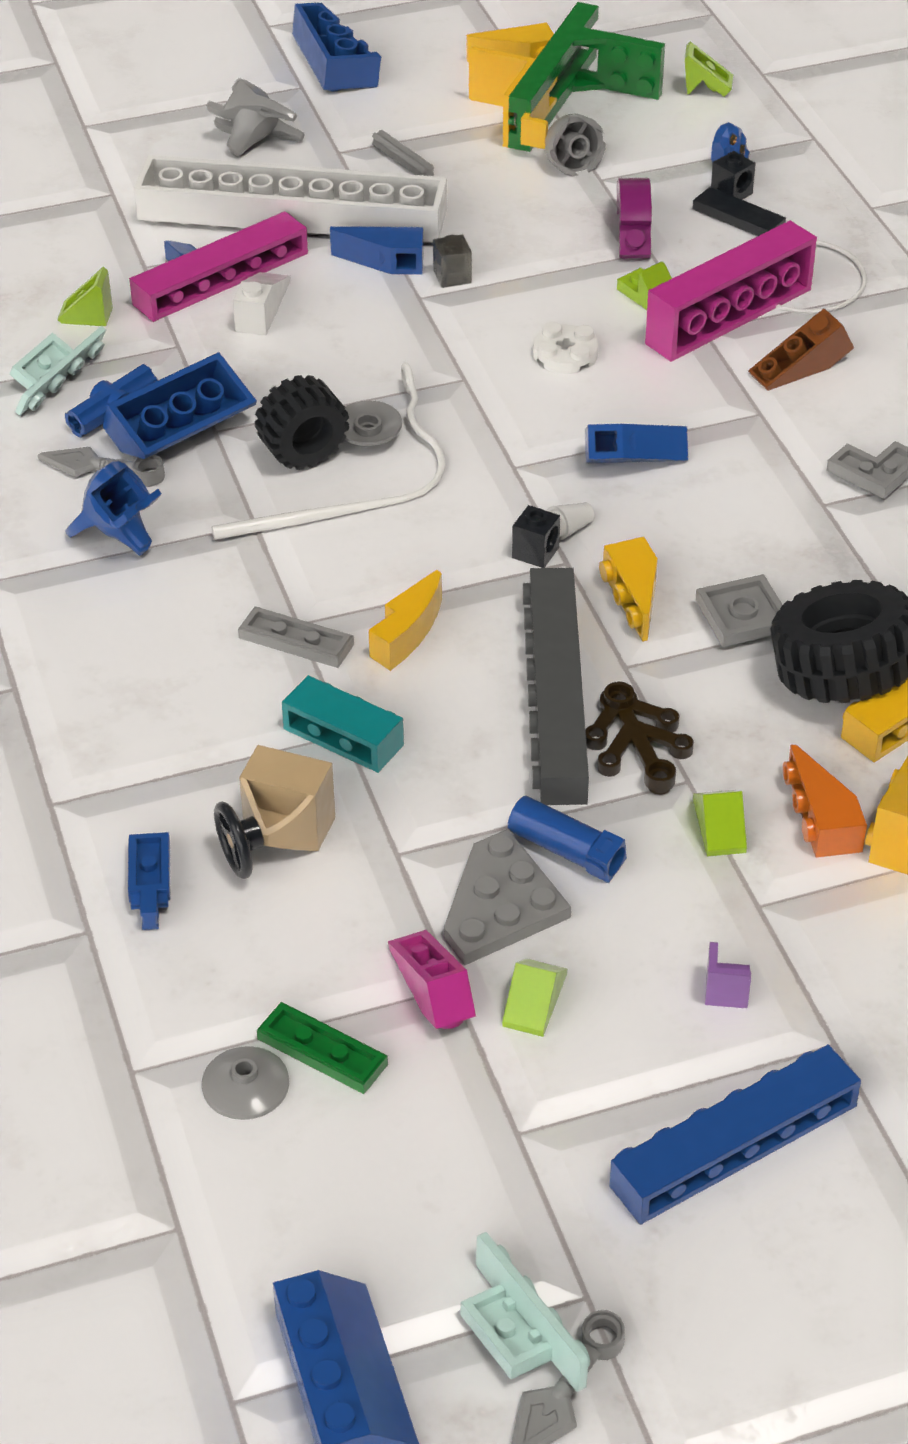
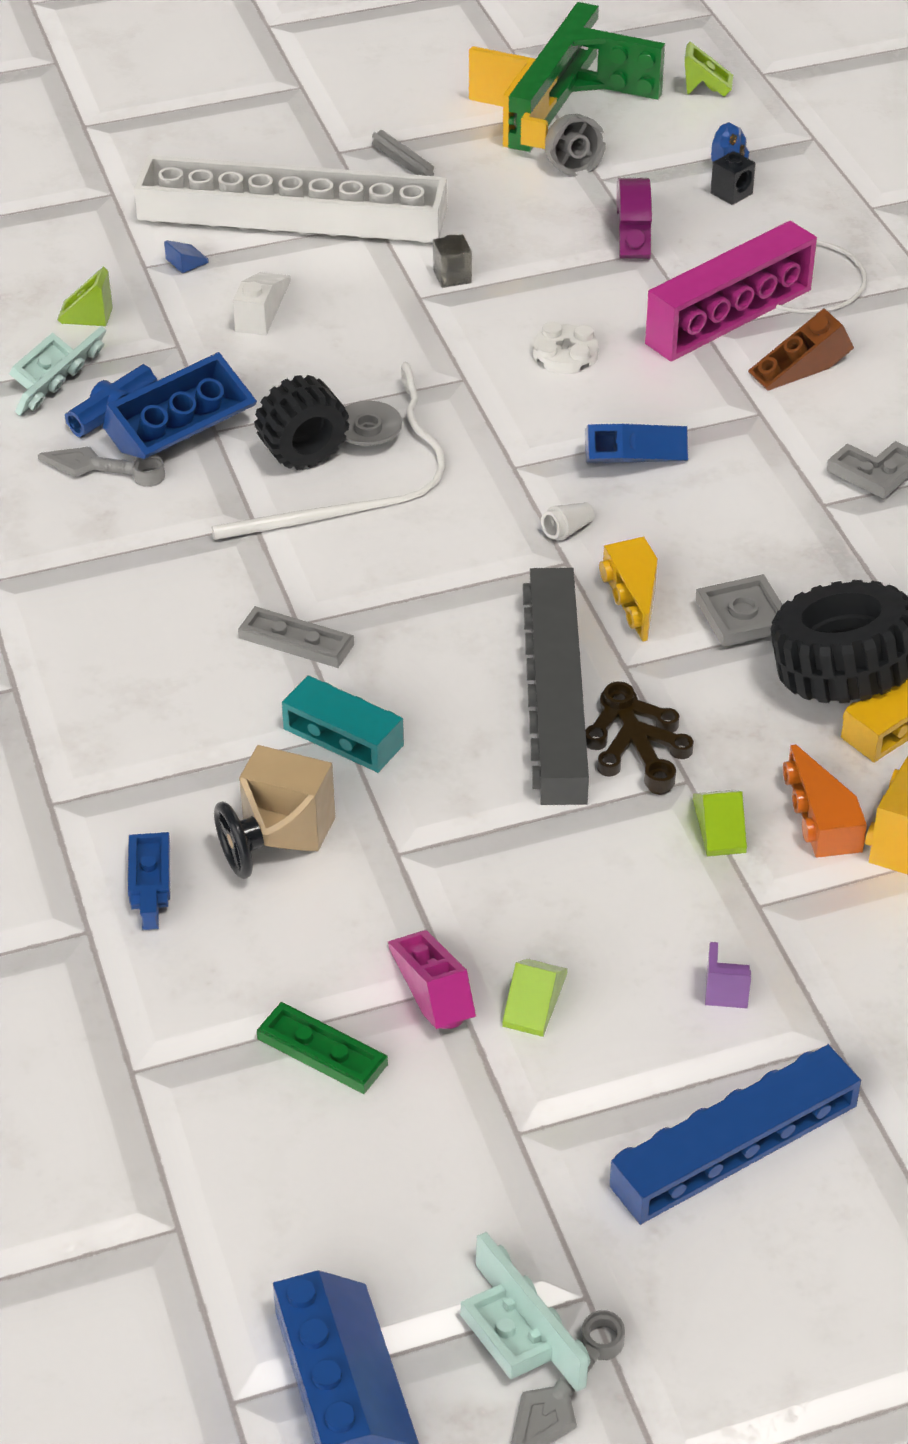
blue piece [65,461,162,556] -> none
dark pink brick [129,211,308,322] -> none
light grey dish [202,1046,289,1120] -> none
light grey piece [207,78,305,157] -> none
blue wedge [292,3,381,92] -> none
blue slope [330,226,424,275] -> none
yellow slope [369,570,442,671] -> none
light grey plate [444,829,571,965] -> none
yellow slope [466,22,554,62] -> none
blue piece [508,796,627,883] -> none
black brick [512,505,560,568] -> none
lime slope [617,262,672,310] -> none
black tile [692,187,786,236] -> none

